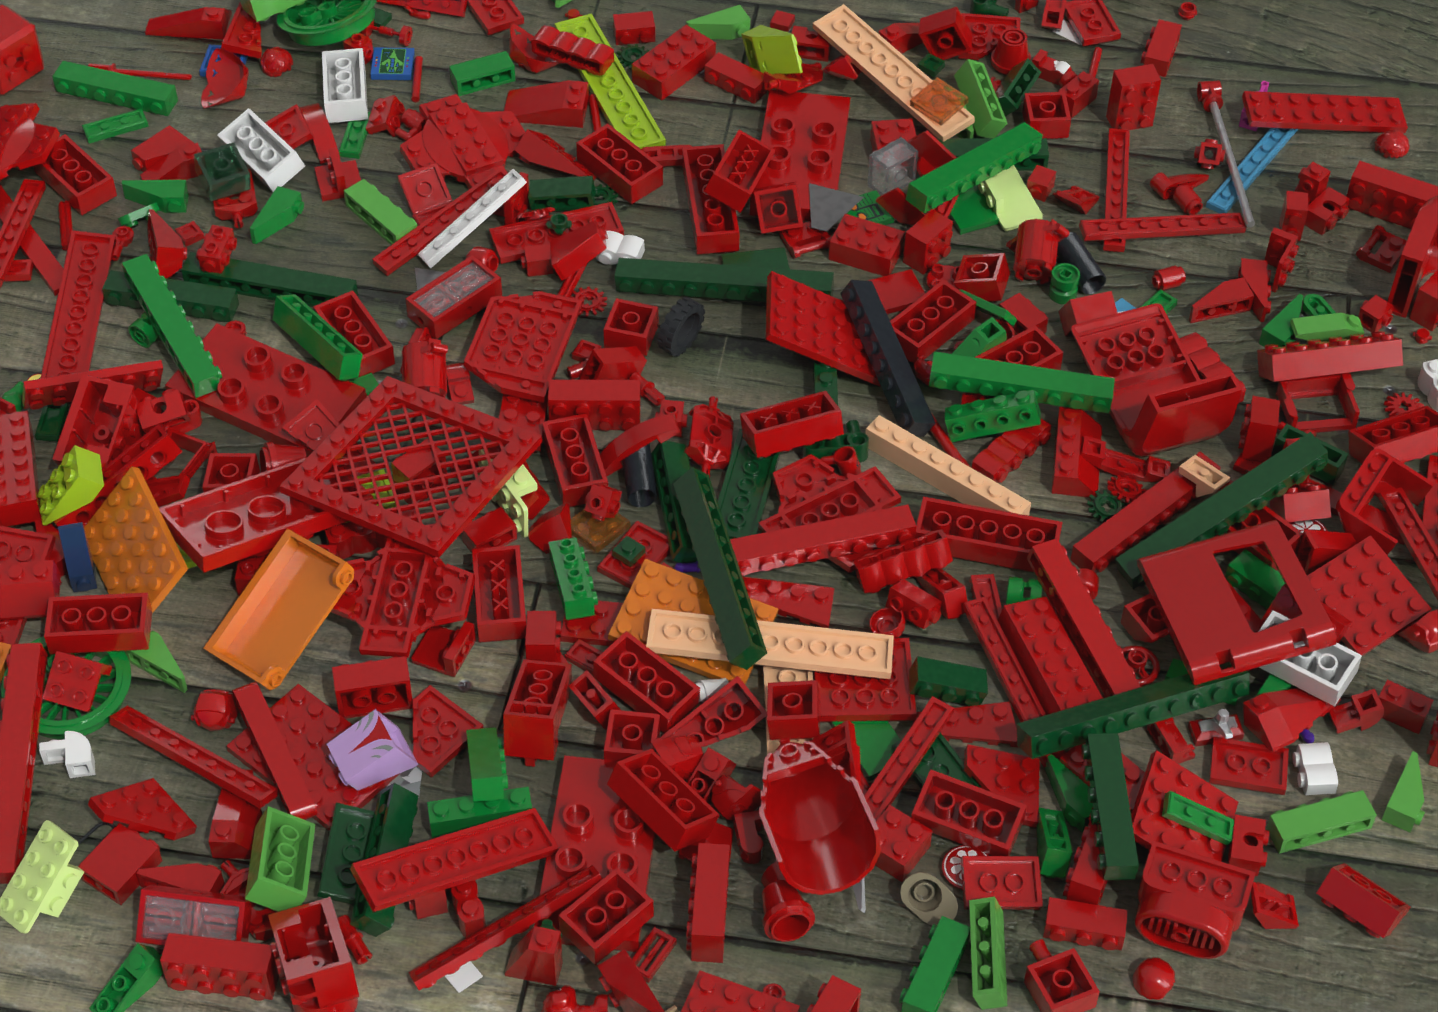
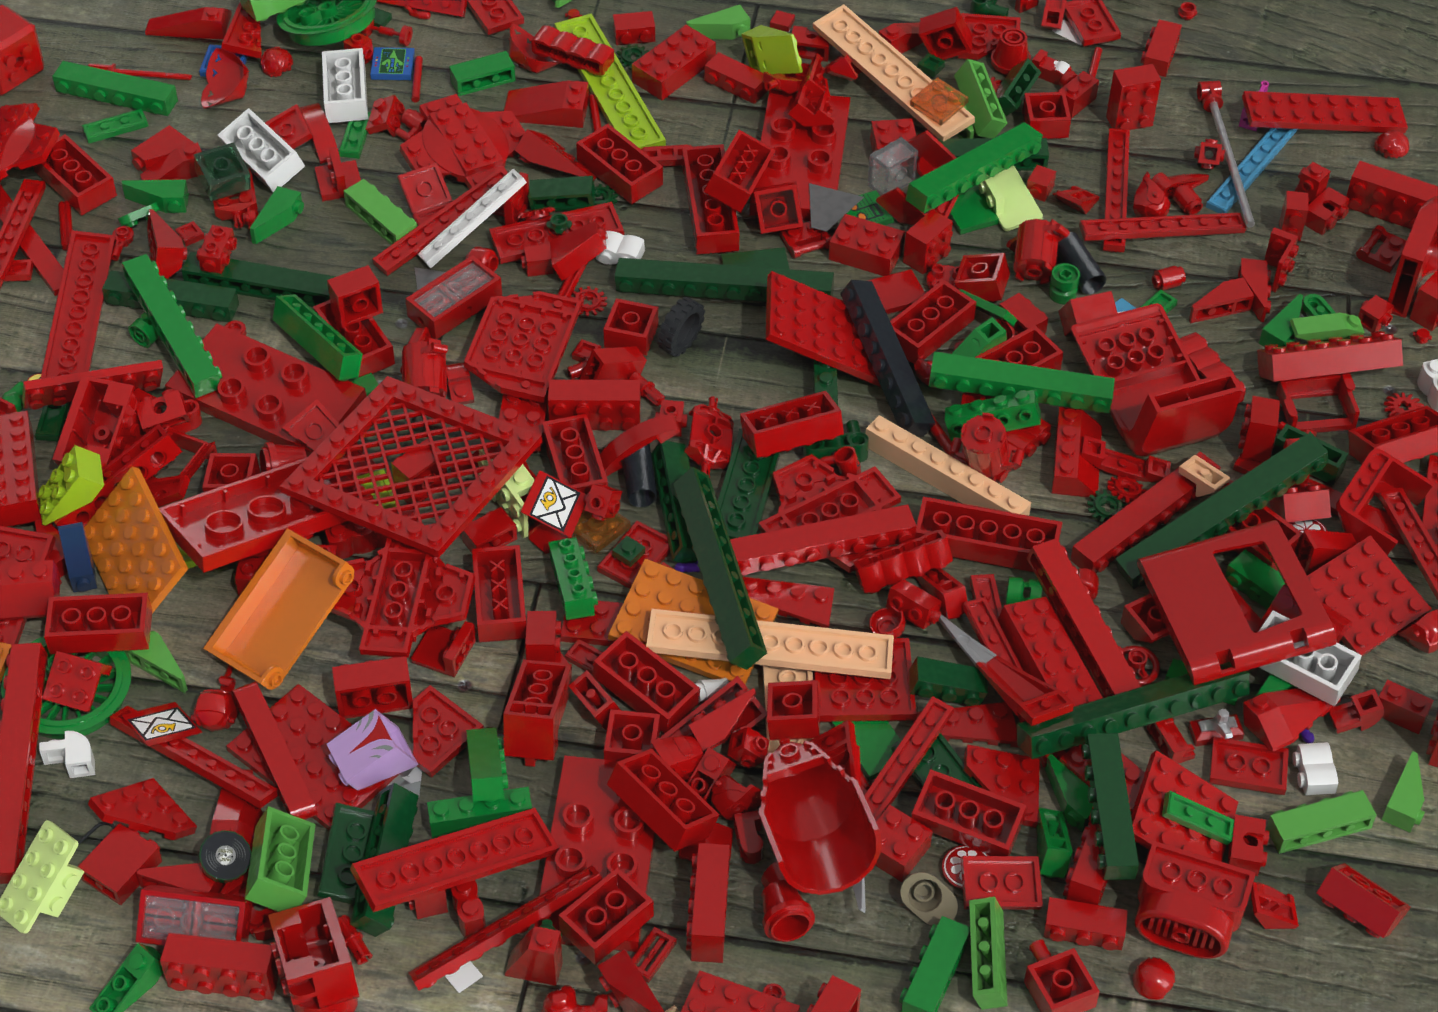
none -> sticker [122,702,202,746]
none -> black tile [198,830,251,883]
none -> red hand [219,665,236,693]
none -> red plate [243,206,259,231]
none -> red brick [327,265,383,328]
none -> sticker [521,470,587,537]
none -> red slope [689,688,756,754]
none -> red brick [727,726,770,769]
none -> red wedge [788,54,835,127]
none -> red plate [938,614,1074,726]
none -> red container [949,413,1025,477]
none -> red helmet [1133,172,1171,217]

